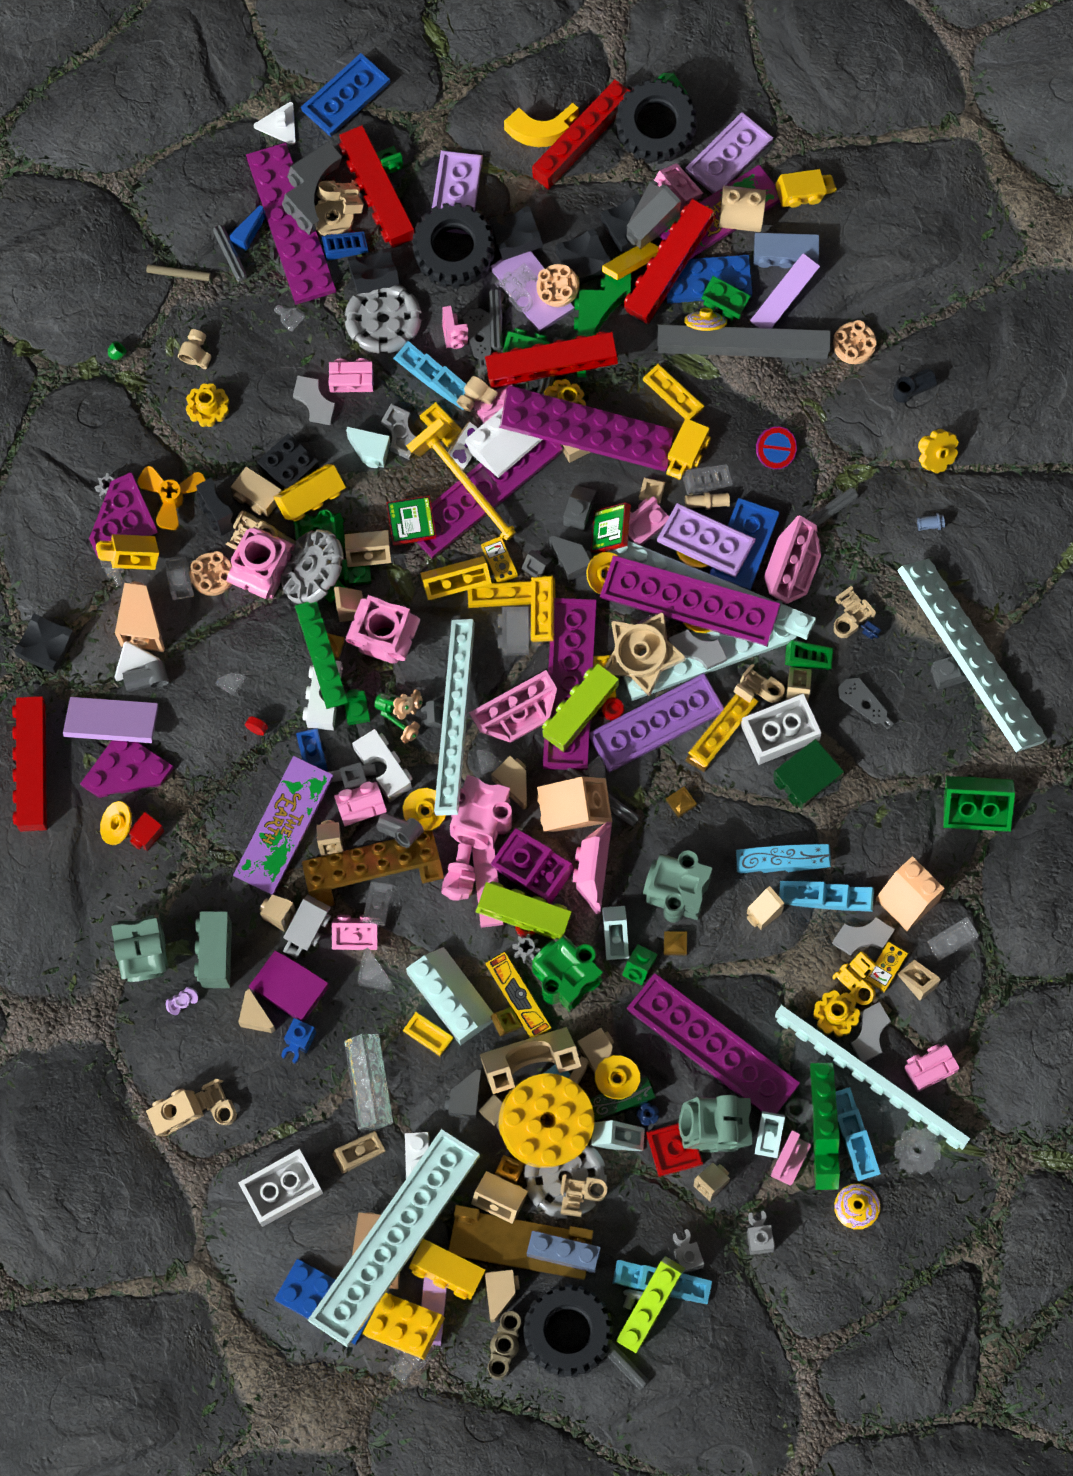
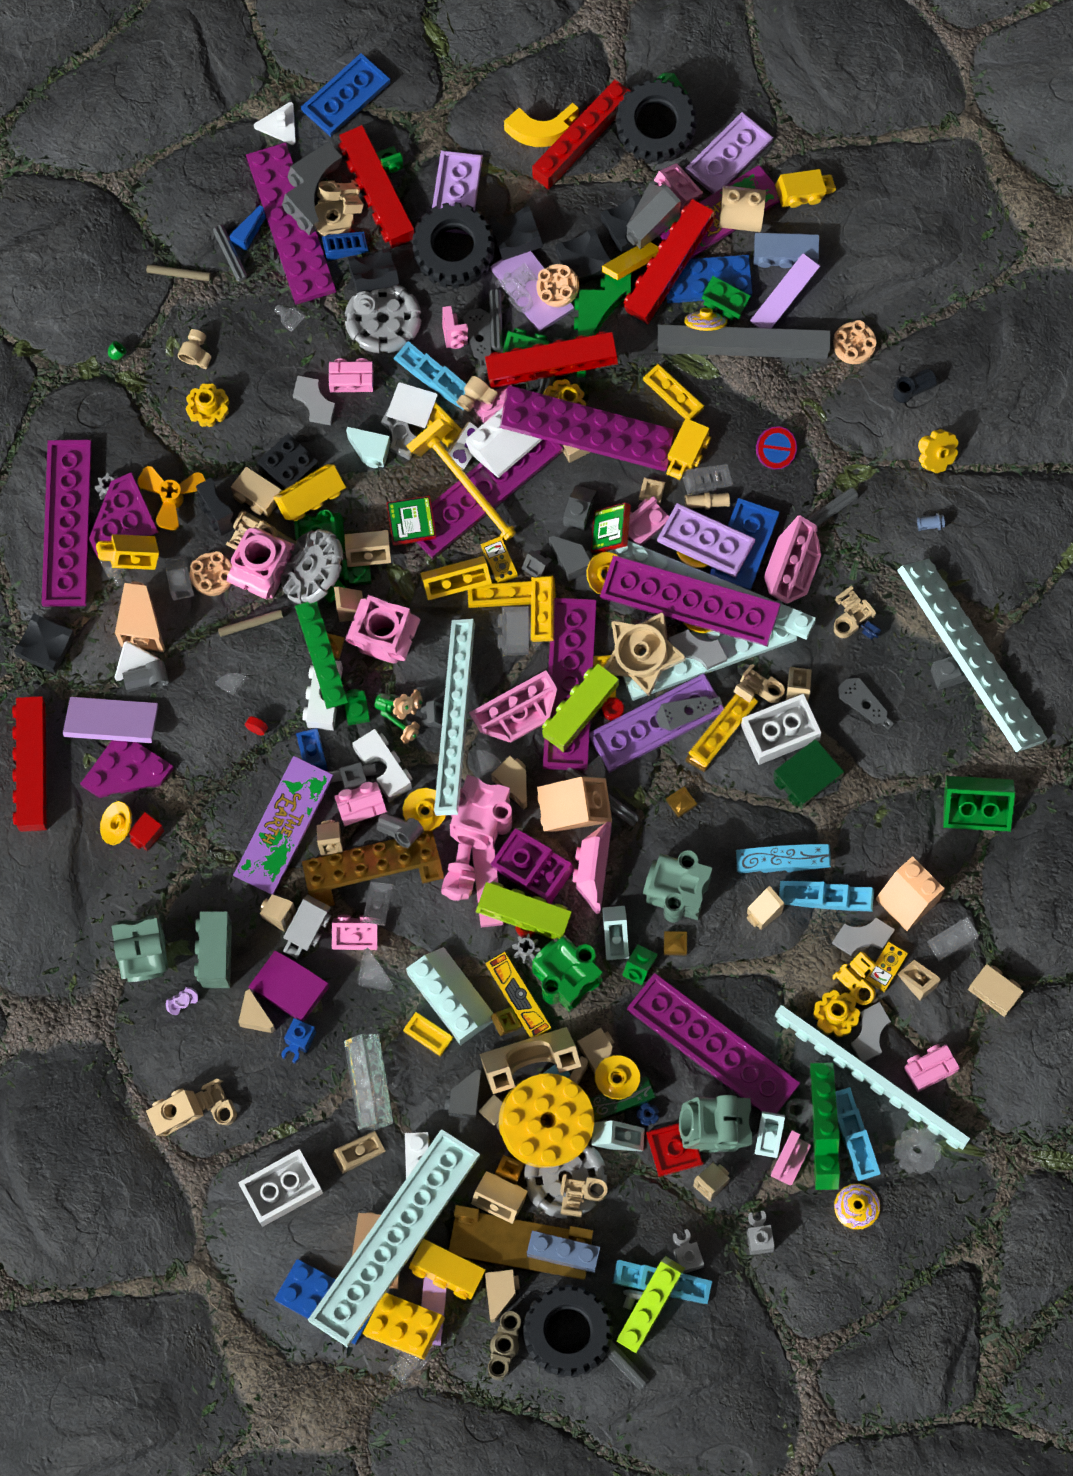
green slope [785,640,833,670] -> none
none -> magenta plate [42,440,92,607]
none -> dark tan bar [218,609,283,637]
none -> light grey wheel [353,291,375,315]
none -> white sticker [386,383,437,428]
none -> dark grey piece [656,696,722,731]
none -> tan brick [968,964,1024,1017]

